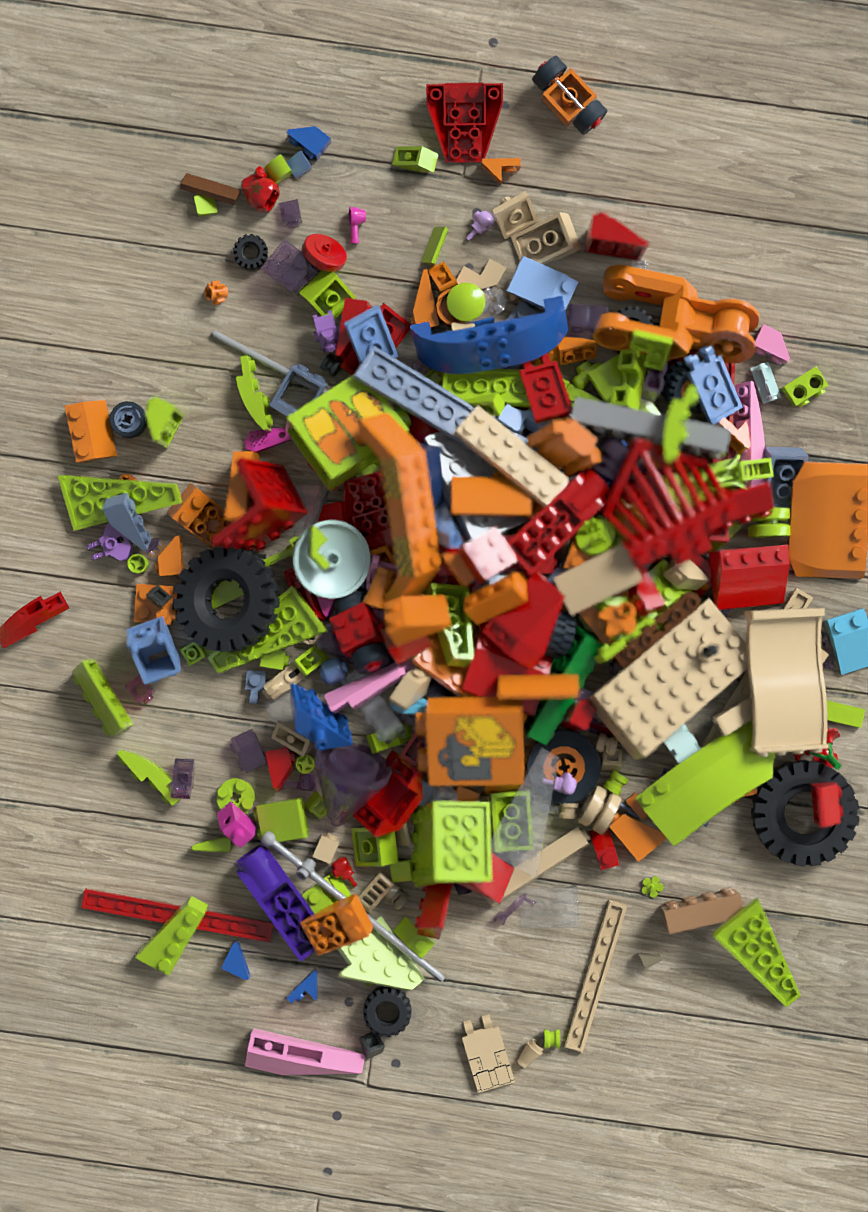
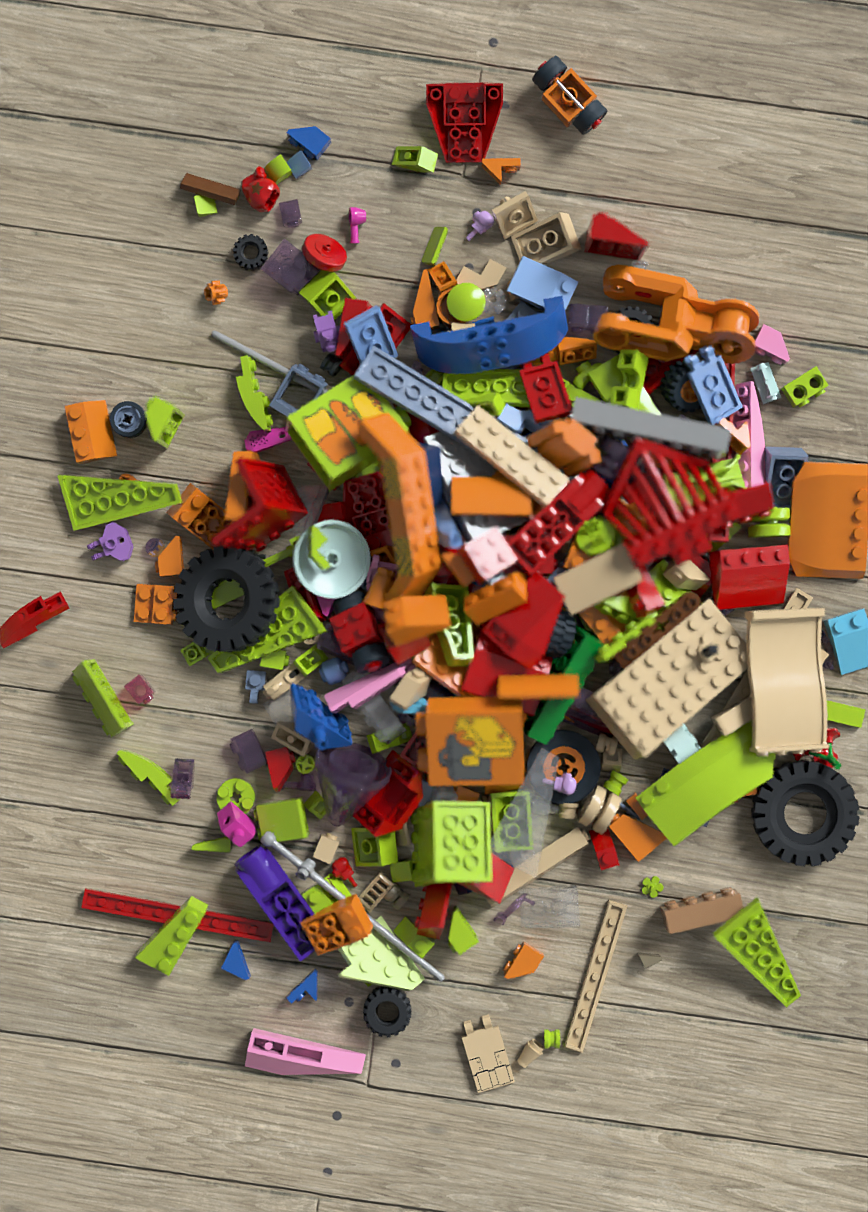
sand blue slope [103,493,151,551] -> none
lime wheel [127,554,149,574] -> none
medium blue container [127,616,181,685] -> none
pearl dark grey slope [146,585,172,610] -> none
pearl dark grey slope [359,1032,385,1059] -> none
red slope [558,699,596,731] -> none
orange plate [599,602,637,636] -> none
lime plate [629,330,673,371] -> none
brick [641,360,668,402] -> none
lime slope [663,384,699,465] -> none
lime slope [737,458,774,481] -> none
red slope [811,782,843,827] -> none
none -> lime slope [447,905,479,955]
none -> orange slope [503,941,544,979]

